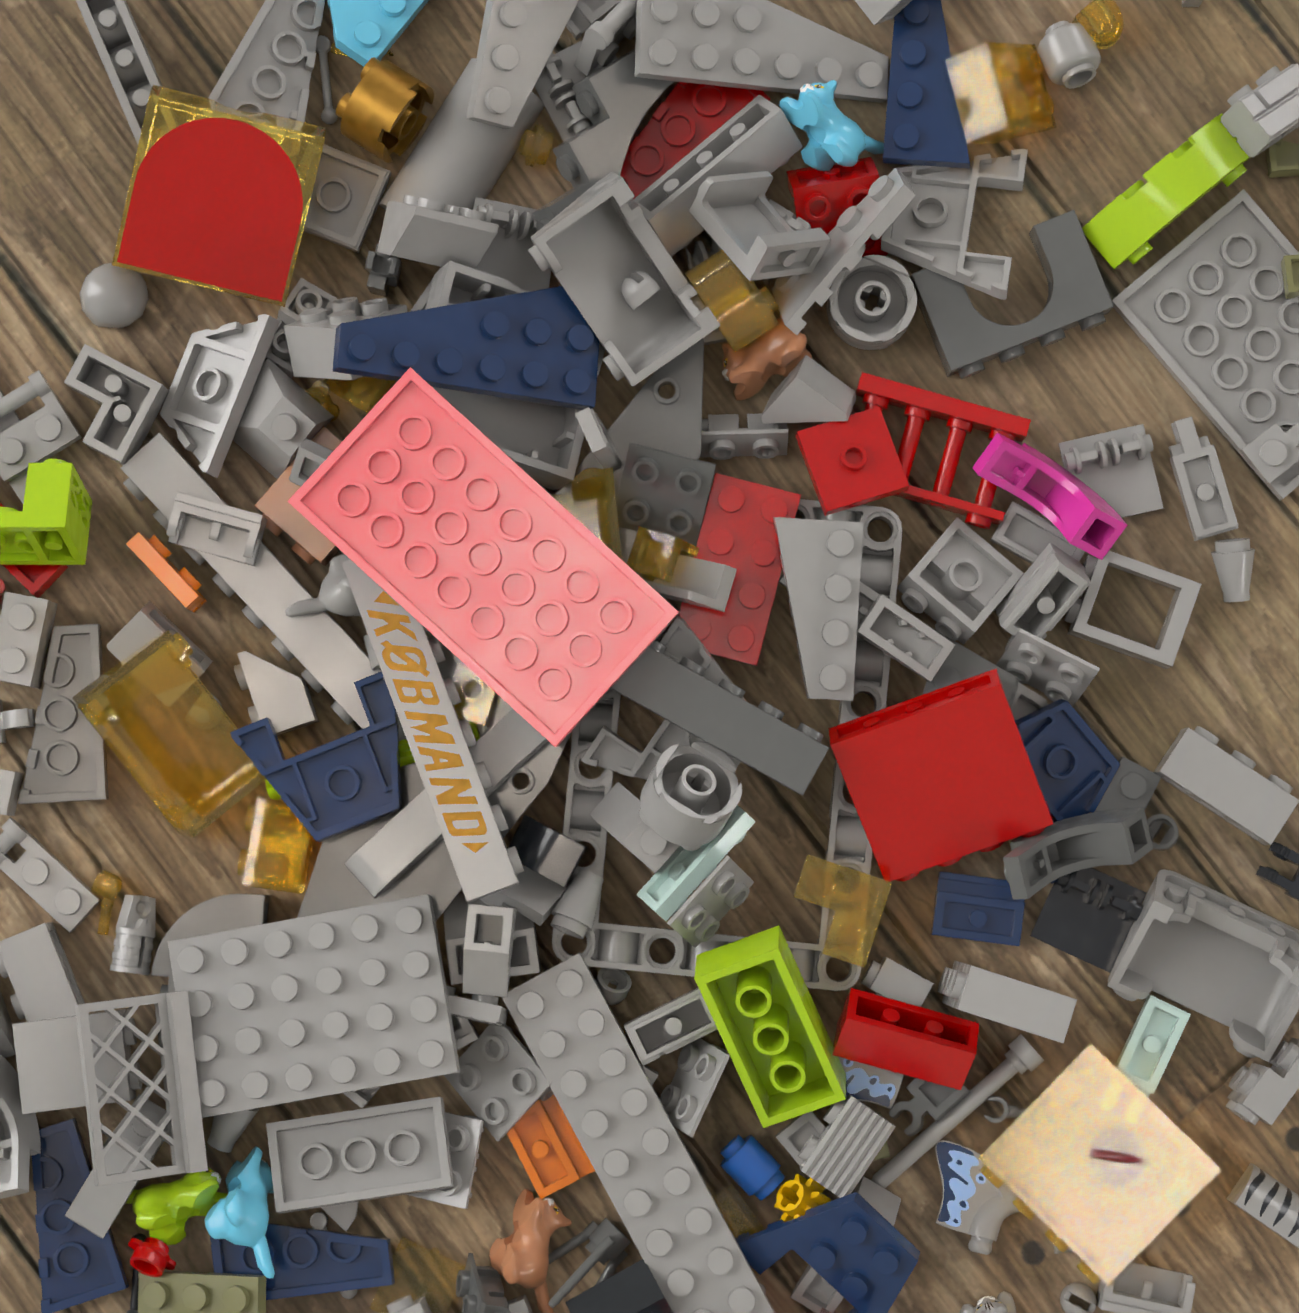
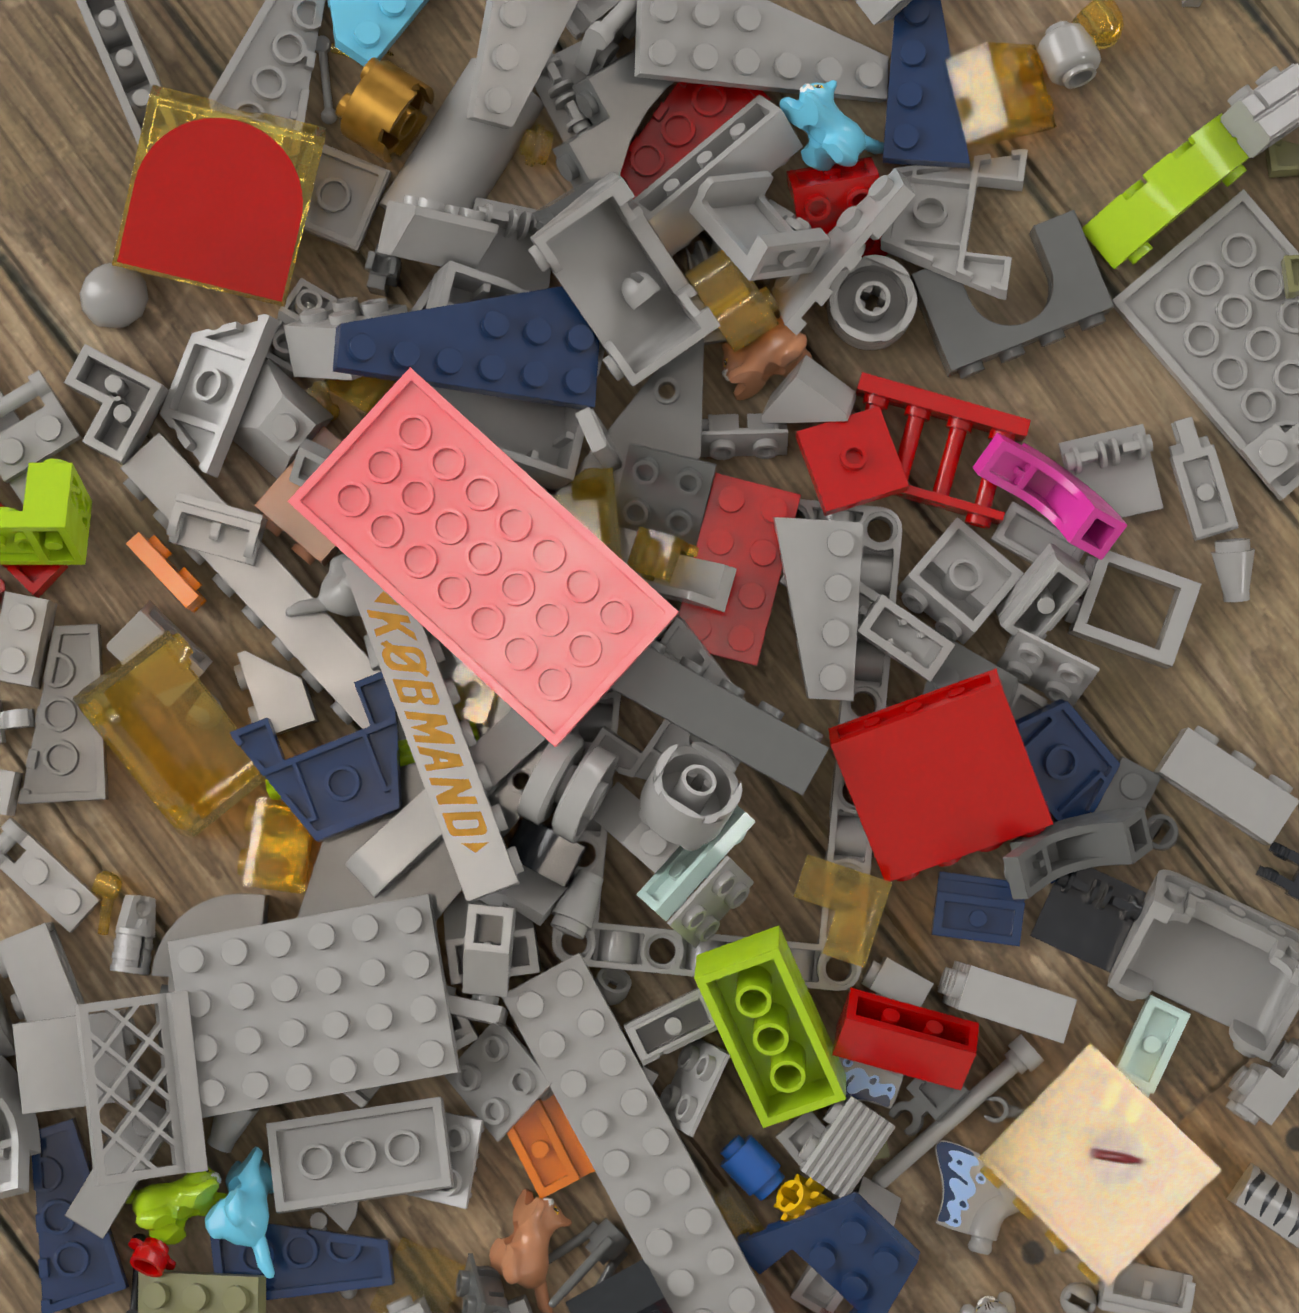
none -> light grey wheel [517,731,619,844]

